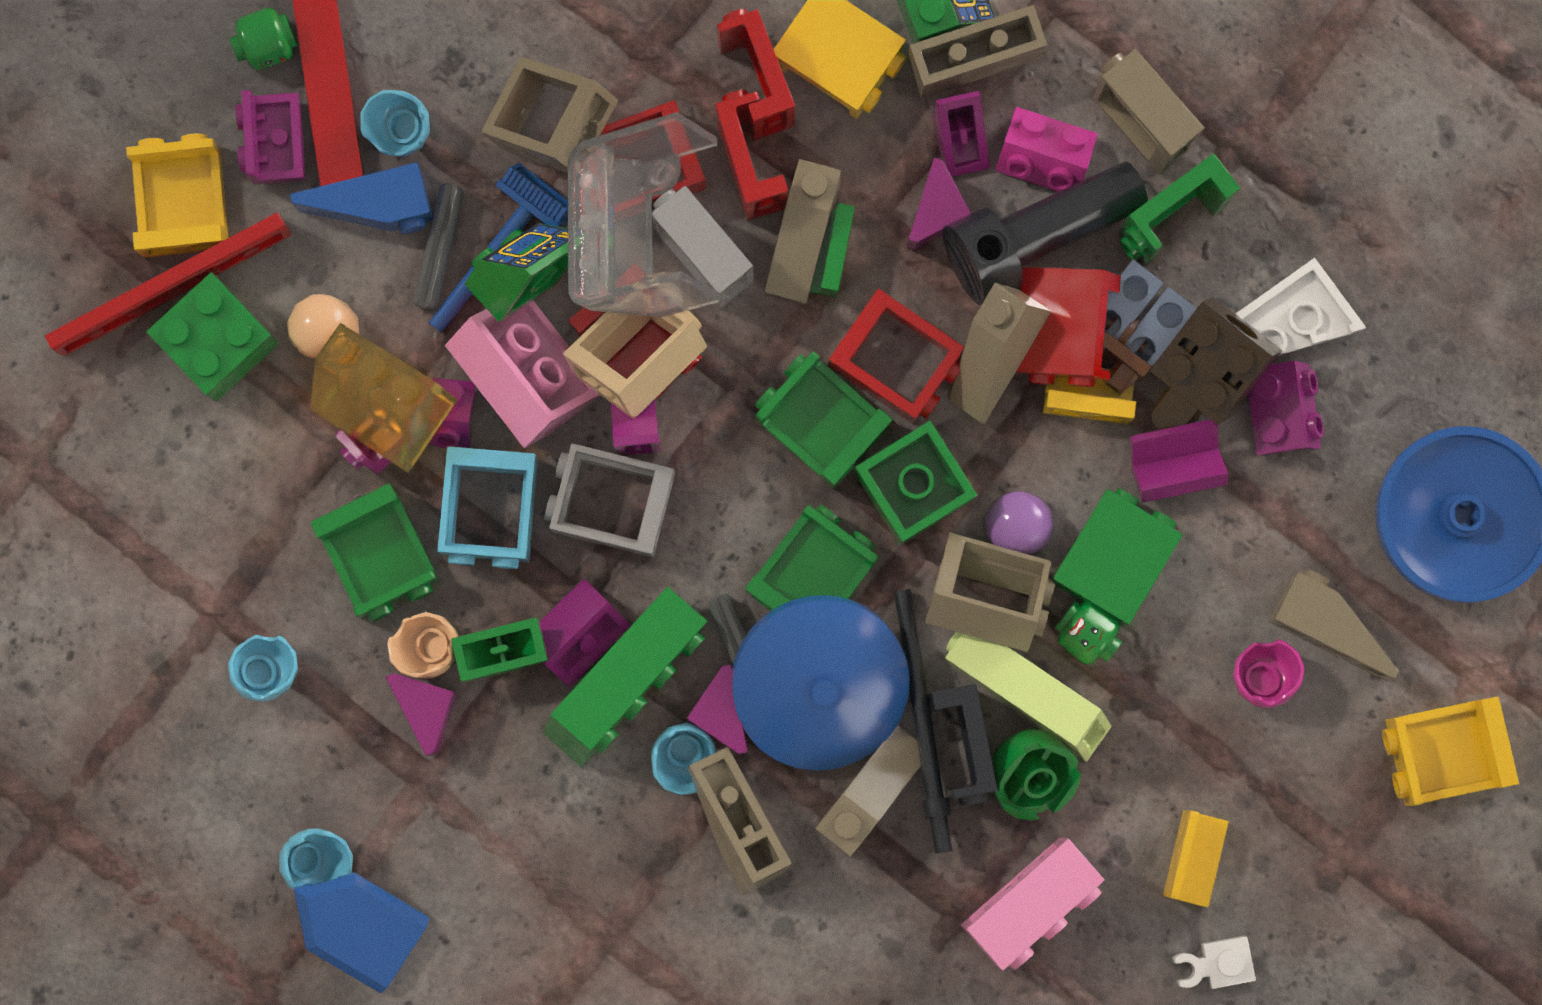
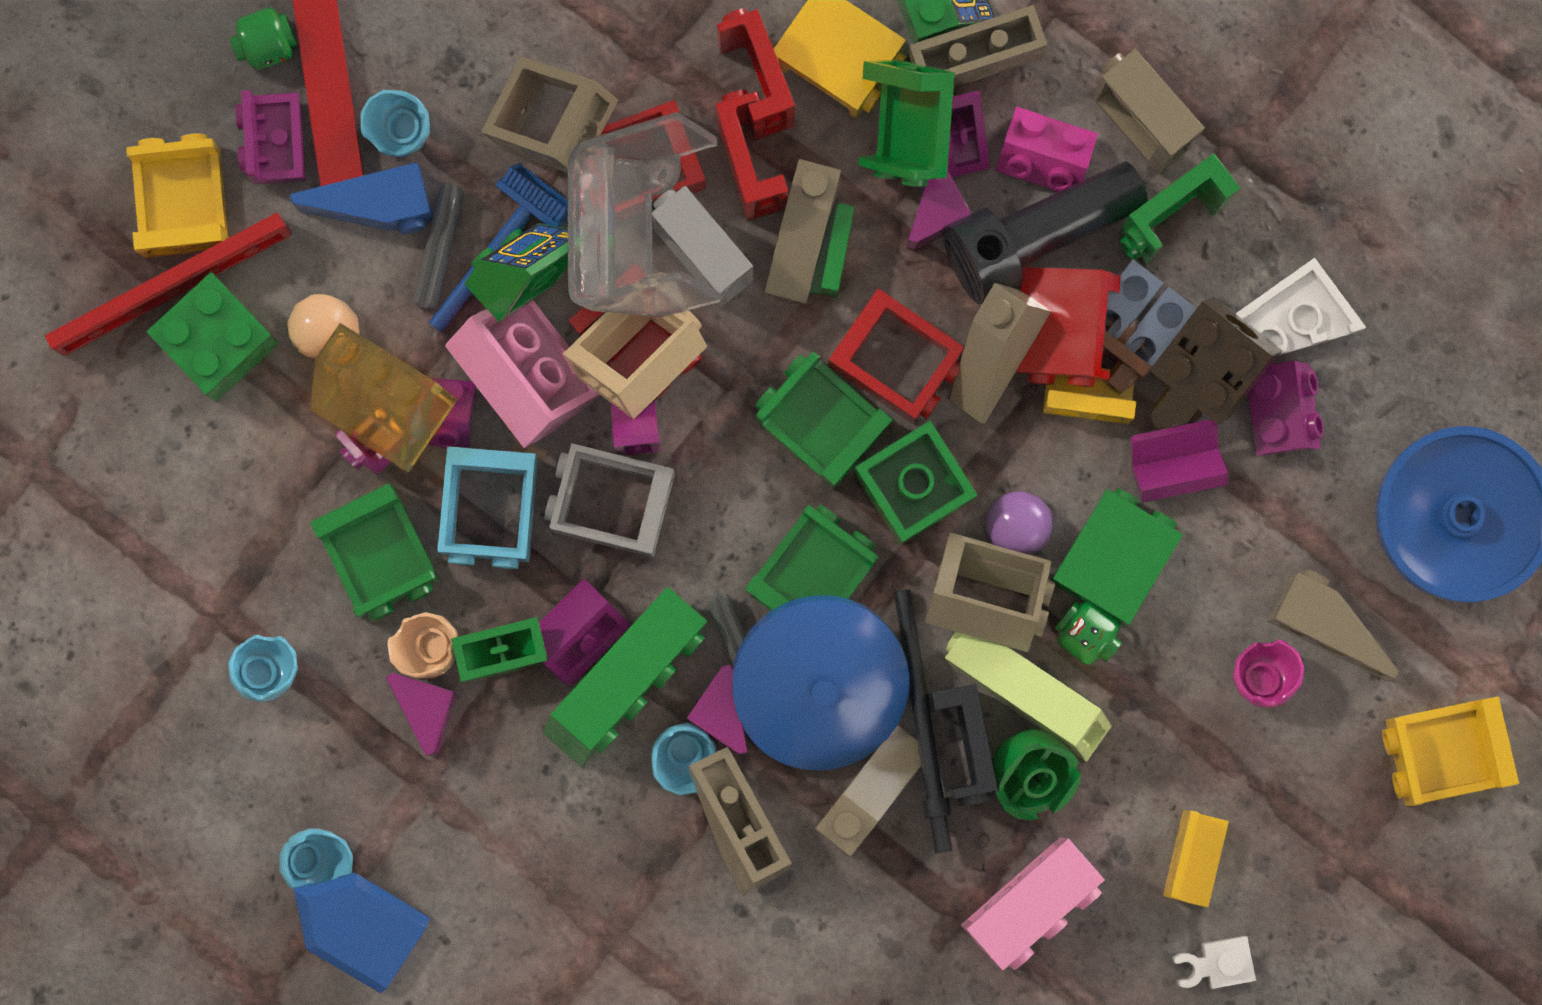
none -> green panel [858,59,955,187]

